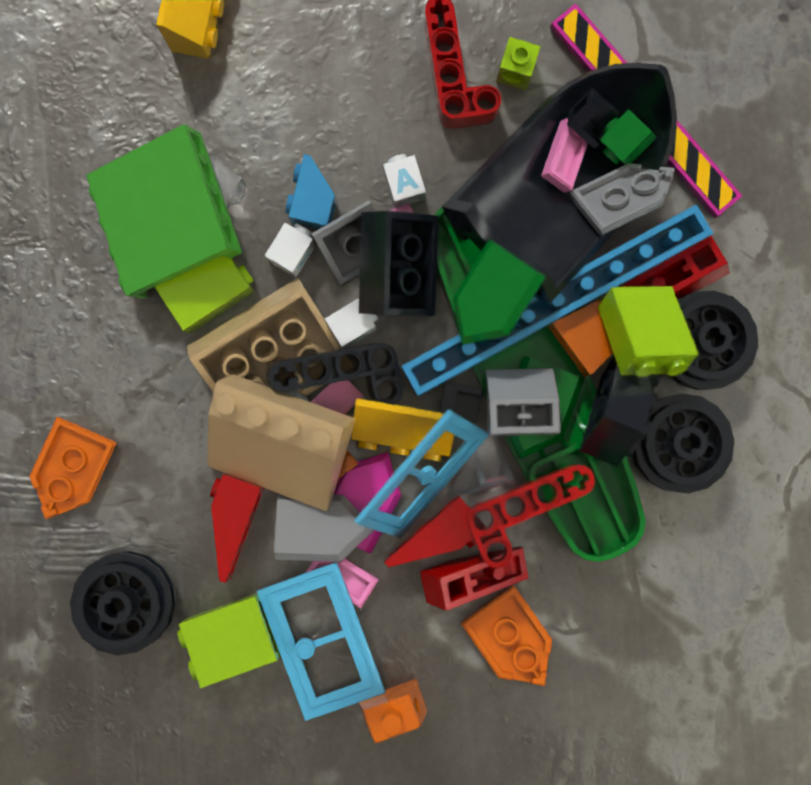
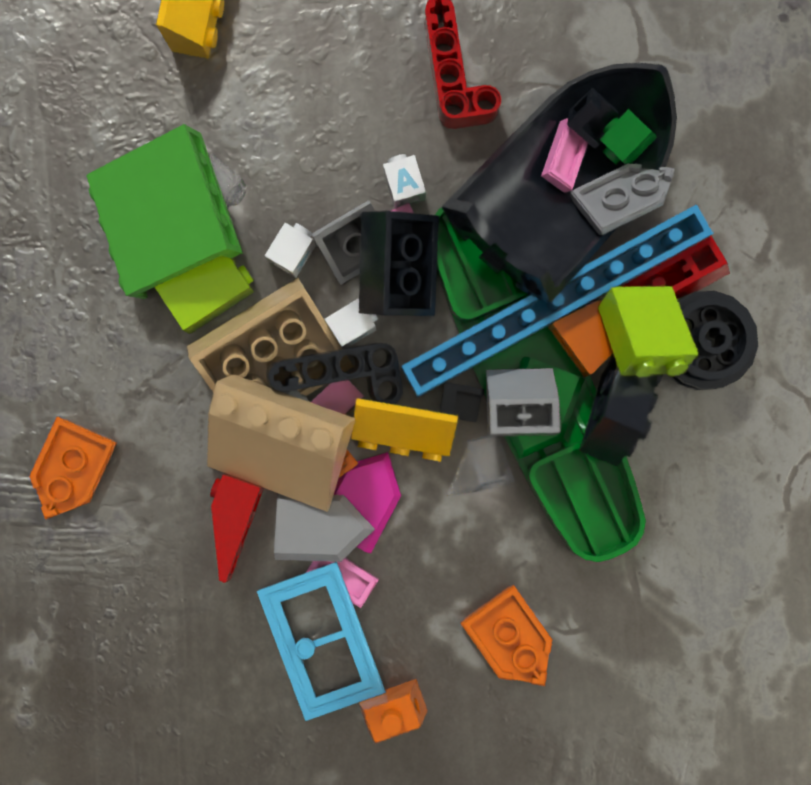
black wheel [70,551,177,656] -> none
lime brick [177,593,280,688] -> none
dark azure slope [285,154,337,230] -> none
medium azure door [354,409,488,538] -> none
red slope [384,495,486,567] -> none
red slope [420,546,529,611] -> none
green tile [453,239,546,345] -> none
red beam [466,464,595,569] -> none
lime brick [496,37,541,91] -> none
tile [550,3,742,218] -> none
black wheel [631,393,735,494] -> none

